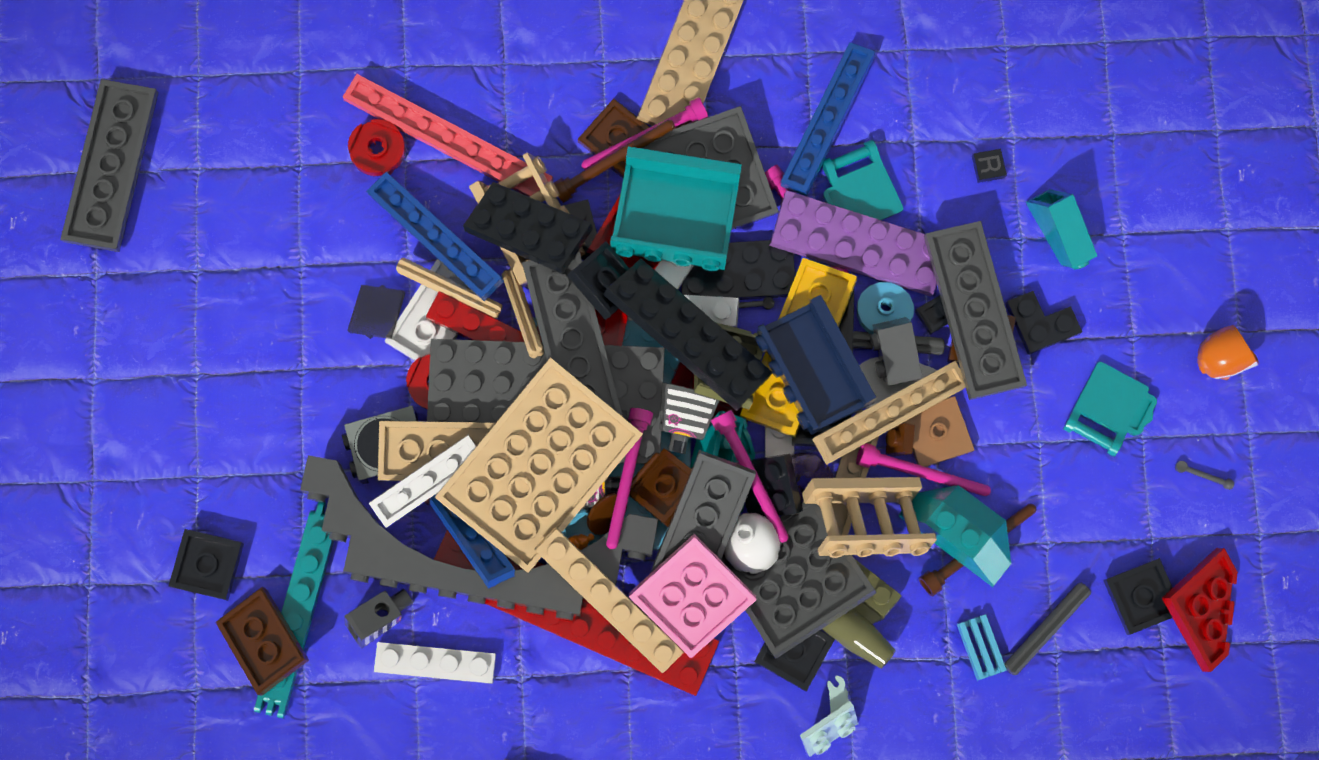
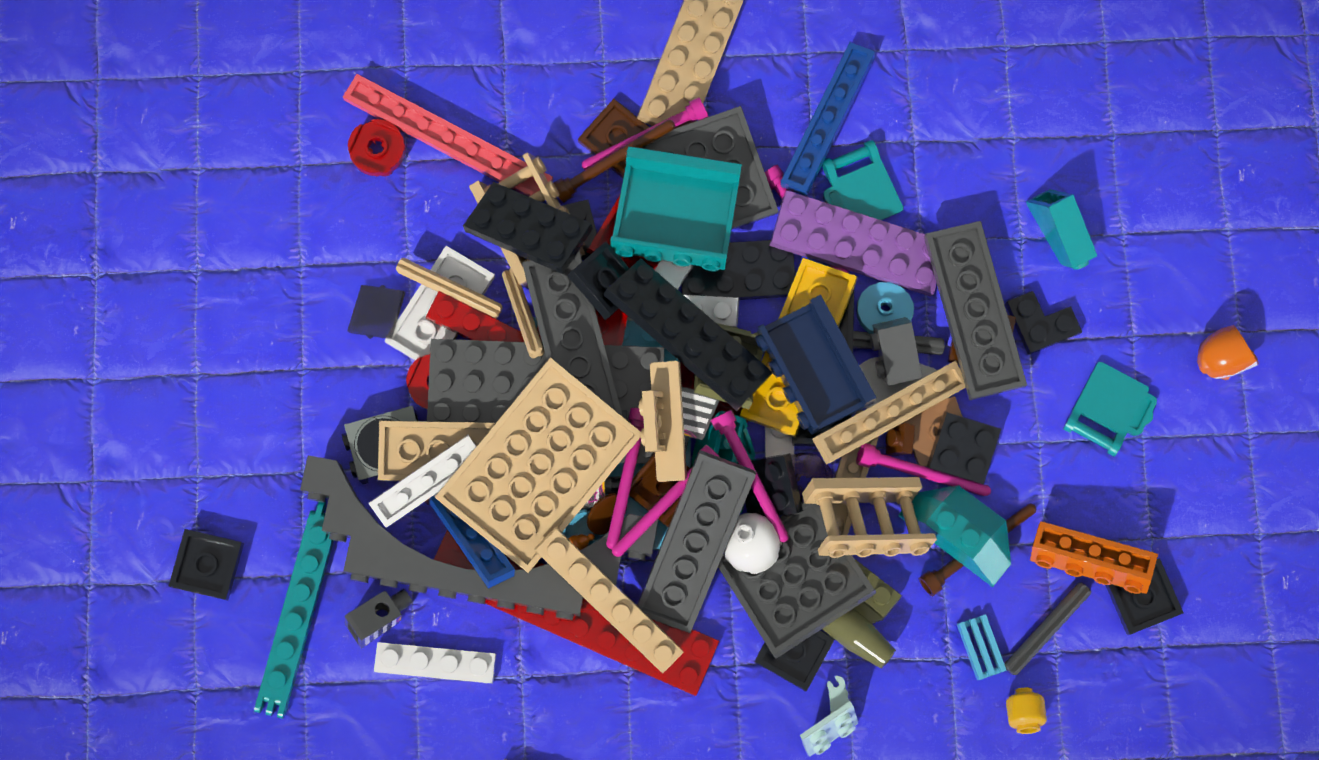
dark grey plate [60,79,159,252] -> none
reddish brown tile [215,587,309,696] -> none
blue plate [366,172,504,302] -> none
bright pink plate [629,534,757,658] -> none
dark grey hinge [739,297,774,309] -> none
black tile [915,295,948,335] -> none
black tile [972,149,1007,183] -> none
red plate [1162,548,1238,672] -> none
dark grey hinge [1175,461,1234,490] -> none
none -> dark pink piece [612,445,719,557]
none -> tan bracket [639,361,687,482]
none -> black plate [927,411,1001,484]
none -> yellow head [1006,687,1047,734]
none -> orange brick [1030,521,1158,594]

